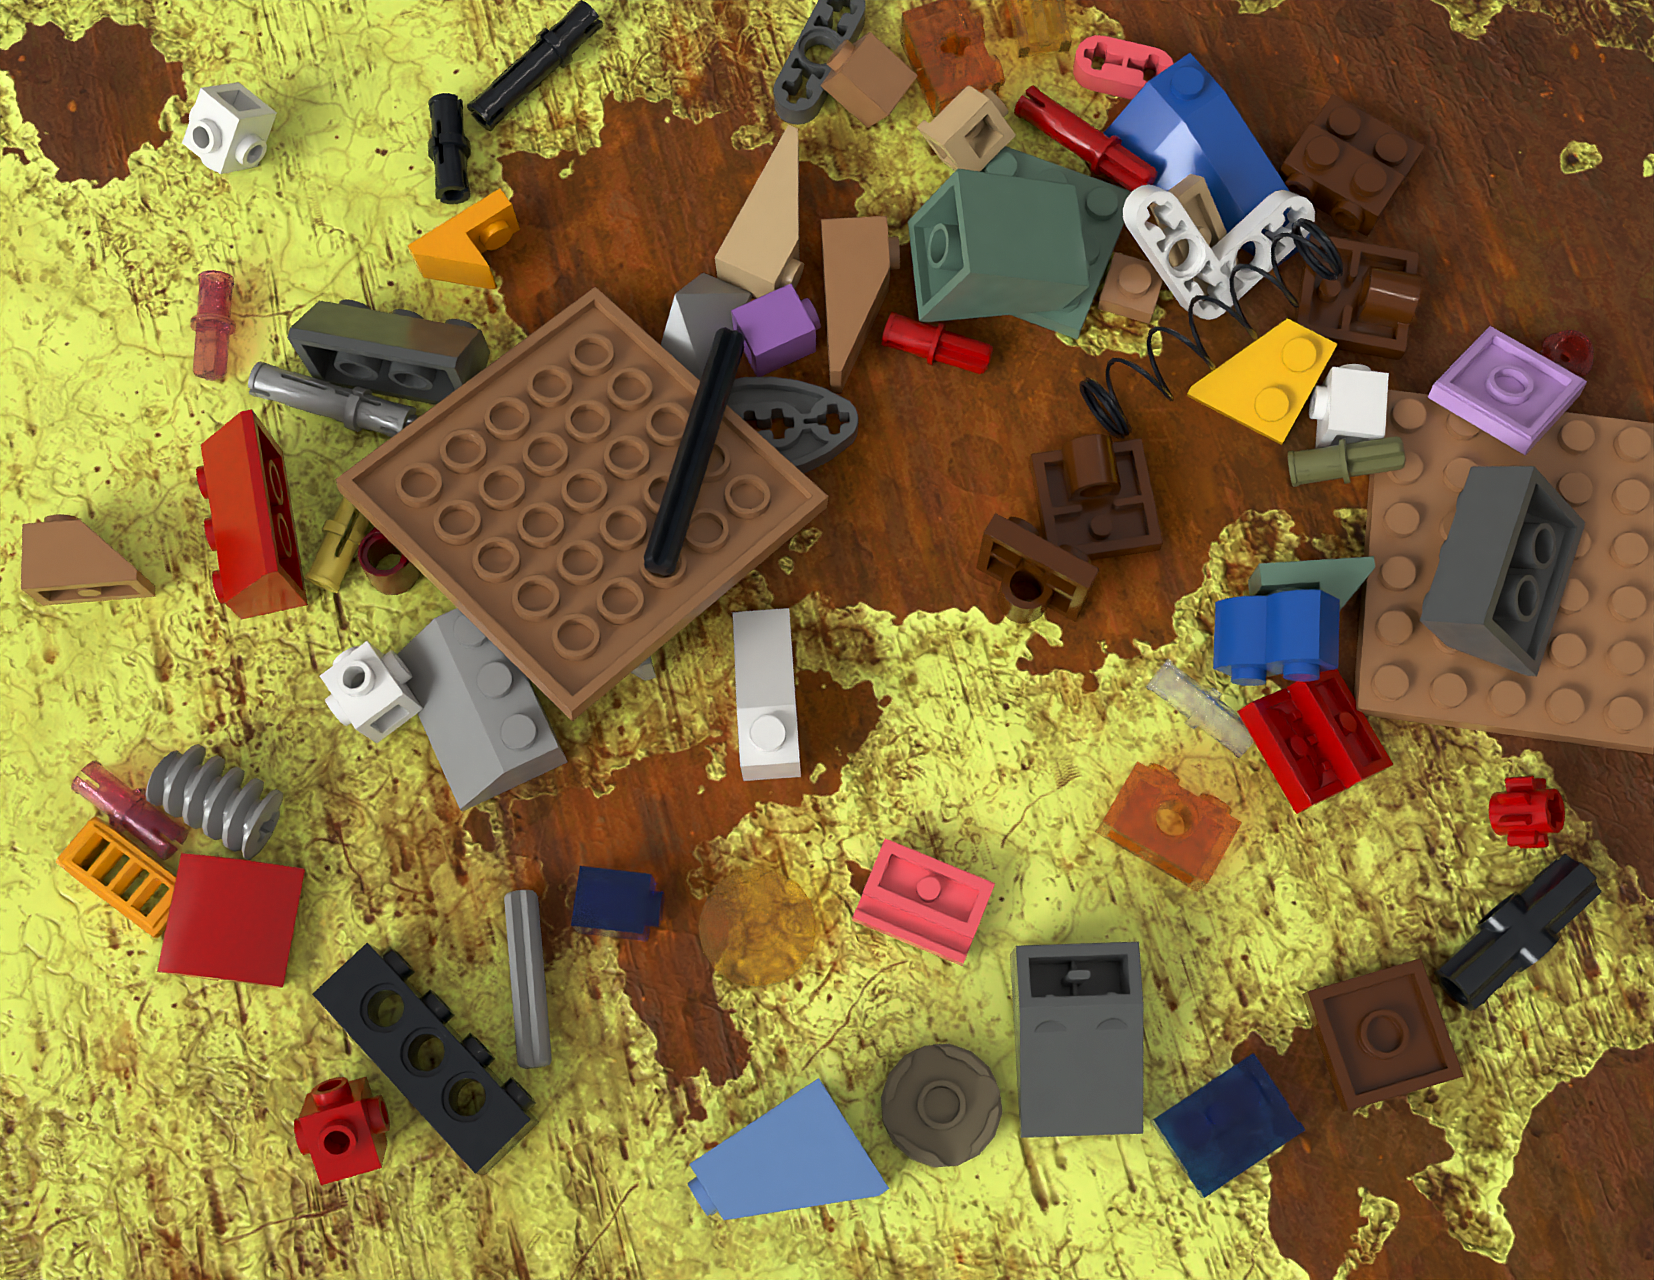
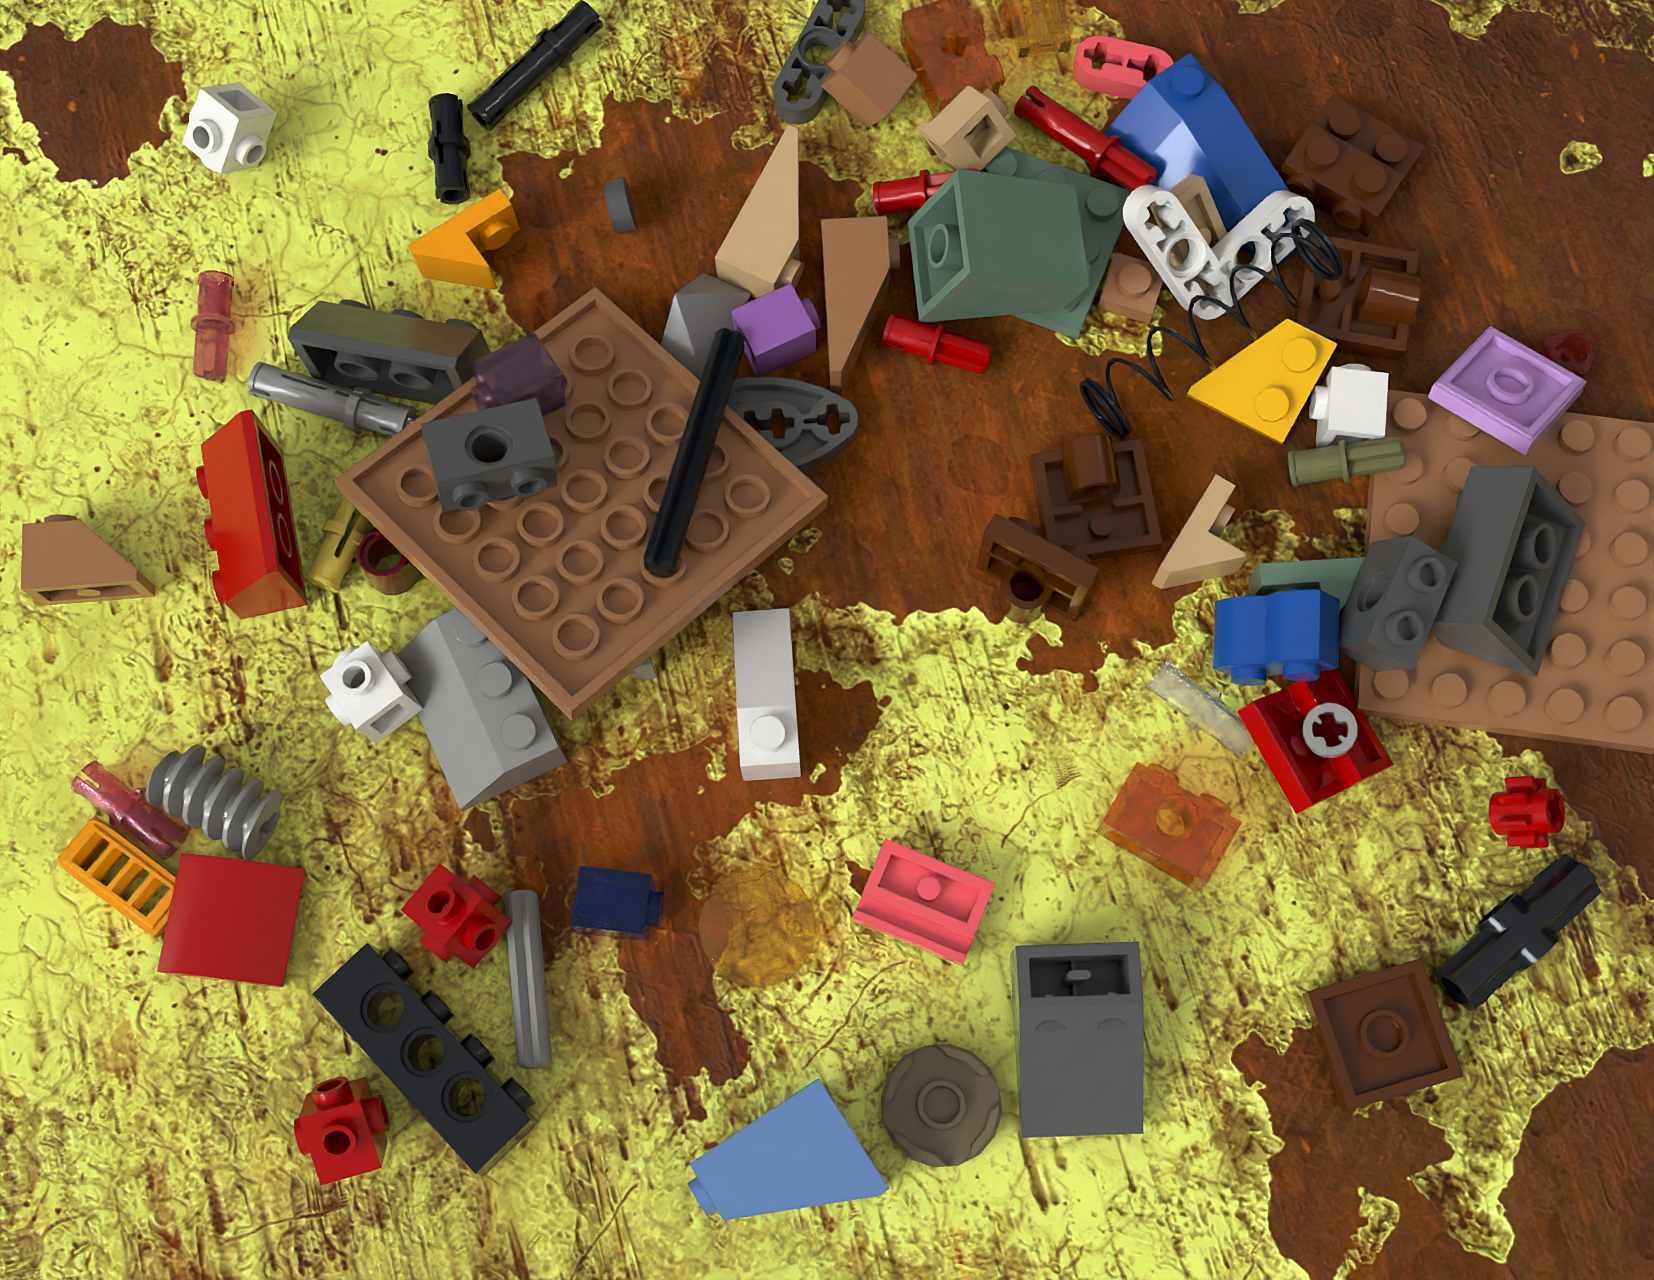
clear blue plate [1150,1053,1306,1198] -> none
none -> red brick [401,863,512,969]
none -> dark grey brick [421,397,557,513]
none -> brick [471,333,566,417]
none -> dark grey tile [603,177,638,235]
none -> red axle [873,168,979,216]
none -> tan slope [1151,474,1248,589]
none -> light grey bush [1303,703,1358,758]
none -> dark grey brick [1339,536,1458,671]

